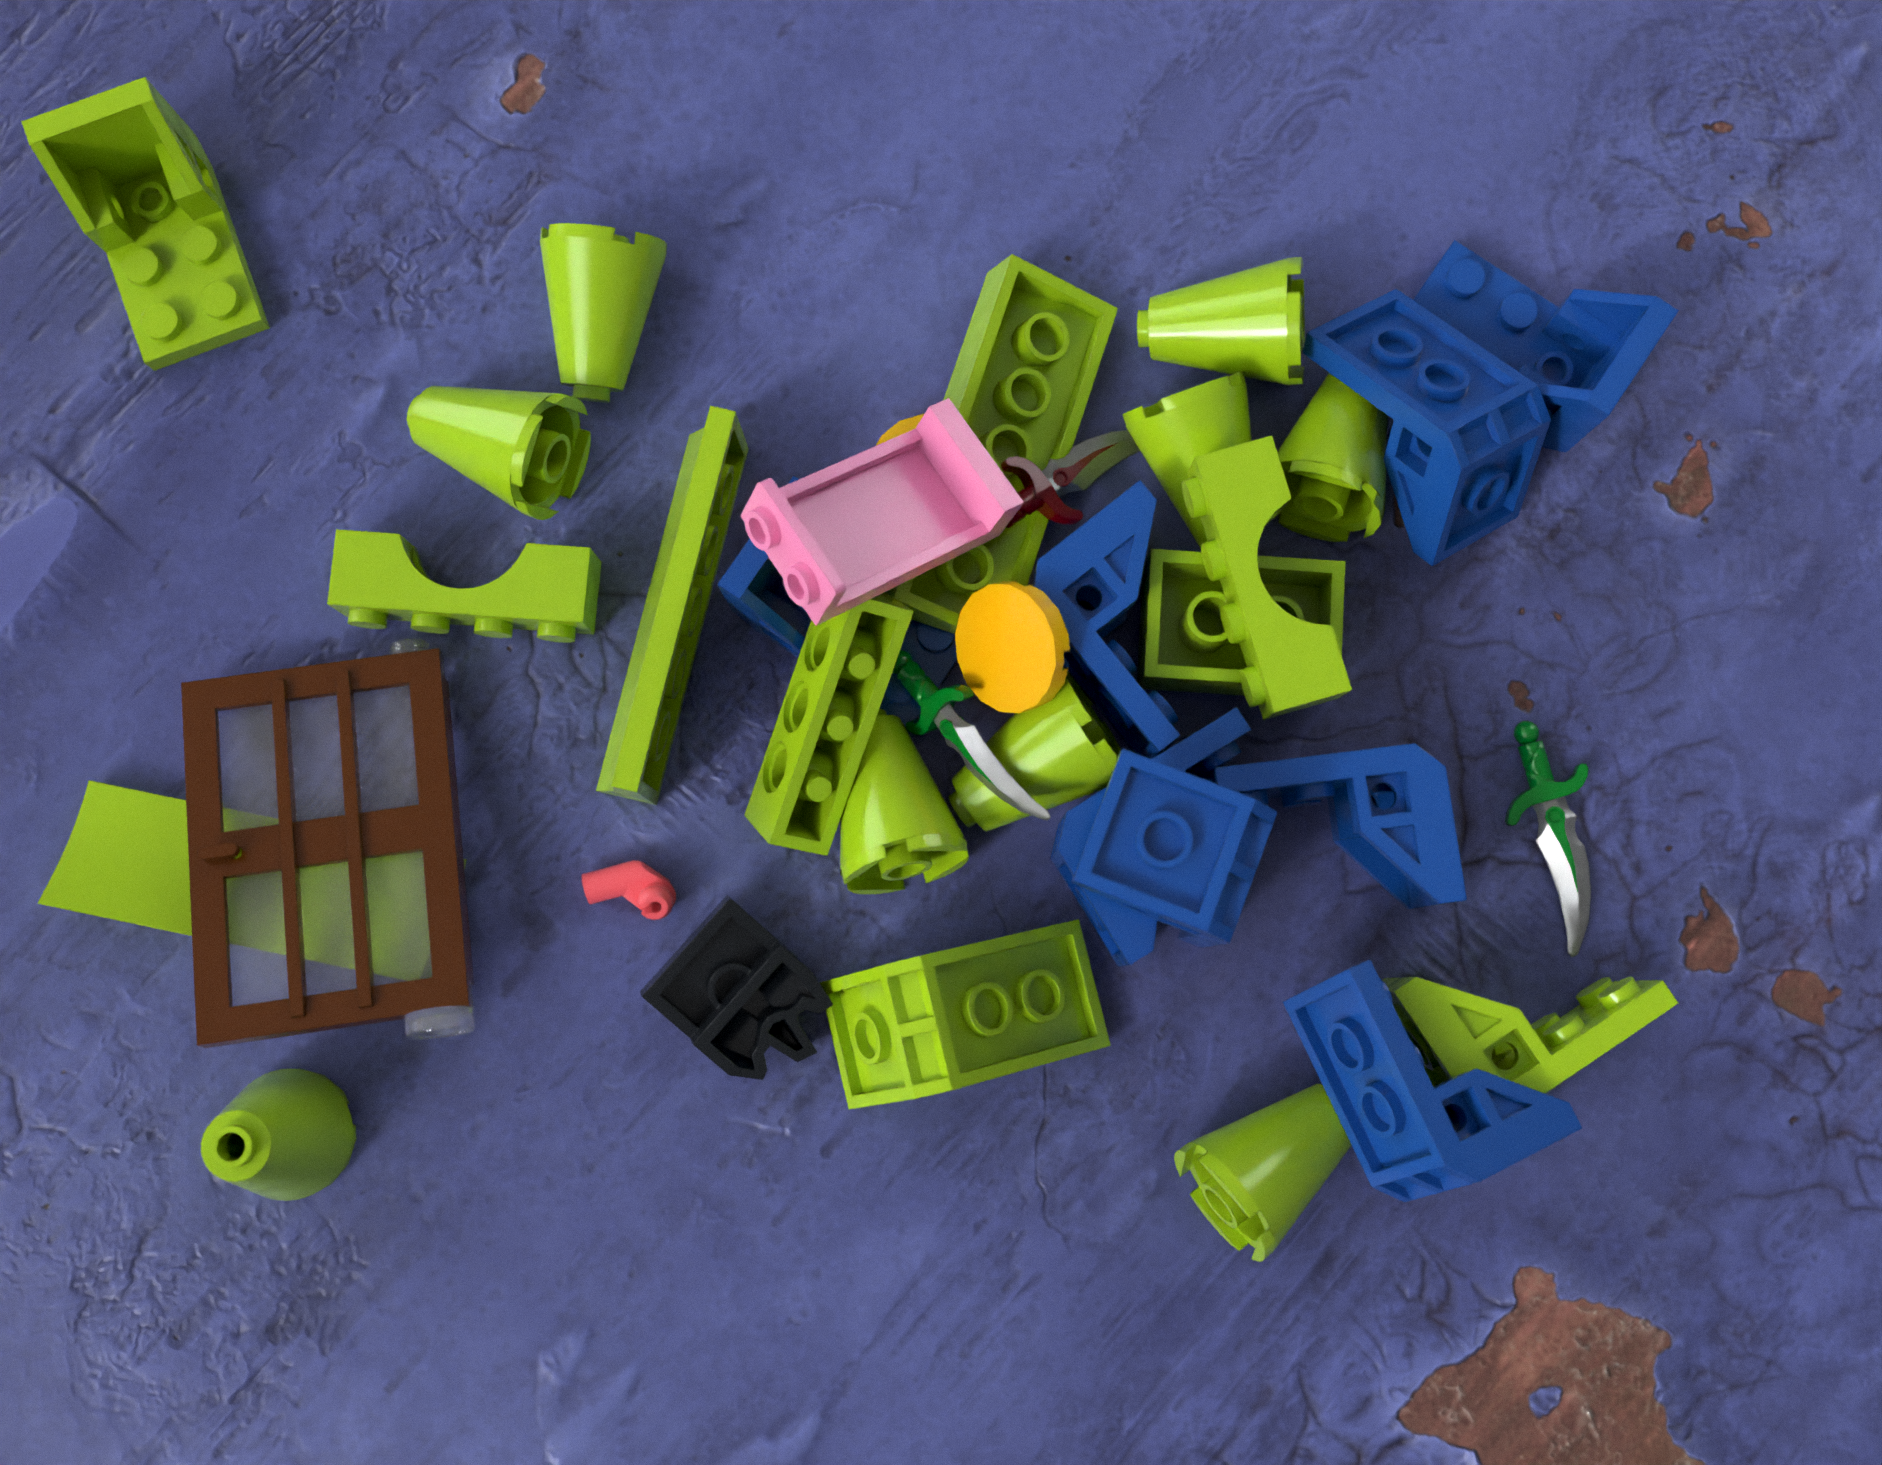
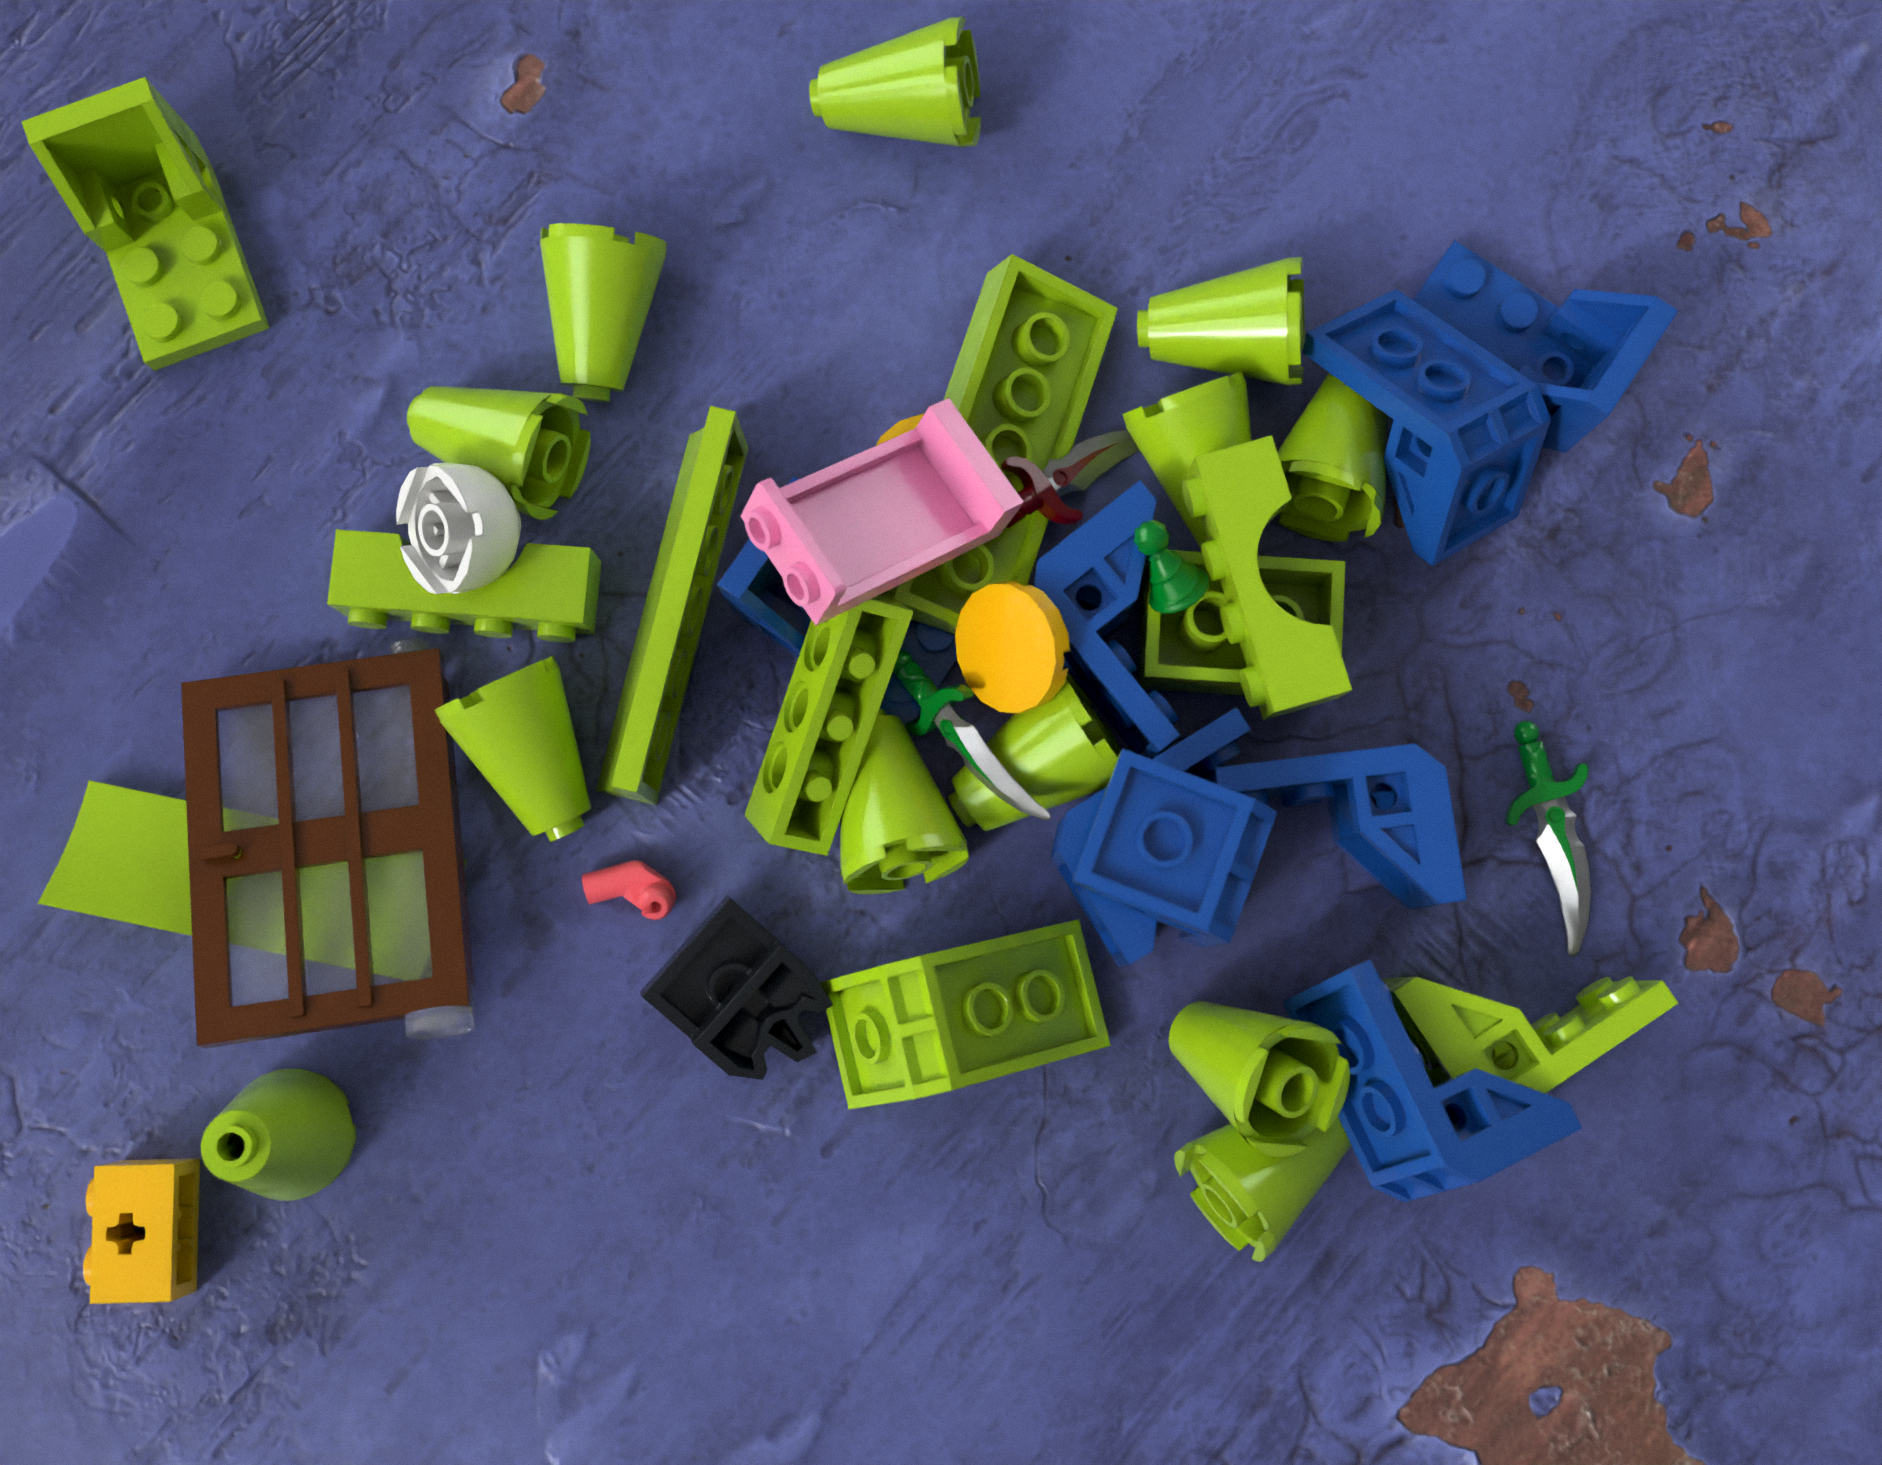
none -> yellow brick [83,1158,200,1304]
none -> white cylinder [396,462,521,594]
none -> lime cone [434,655,591,842]
none -> lime cone [809,16,981,147]
none -> green piece [1133,520,1210,614]
none -> lime cone [1169,1001,1350,1157]

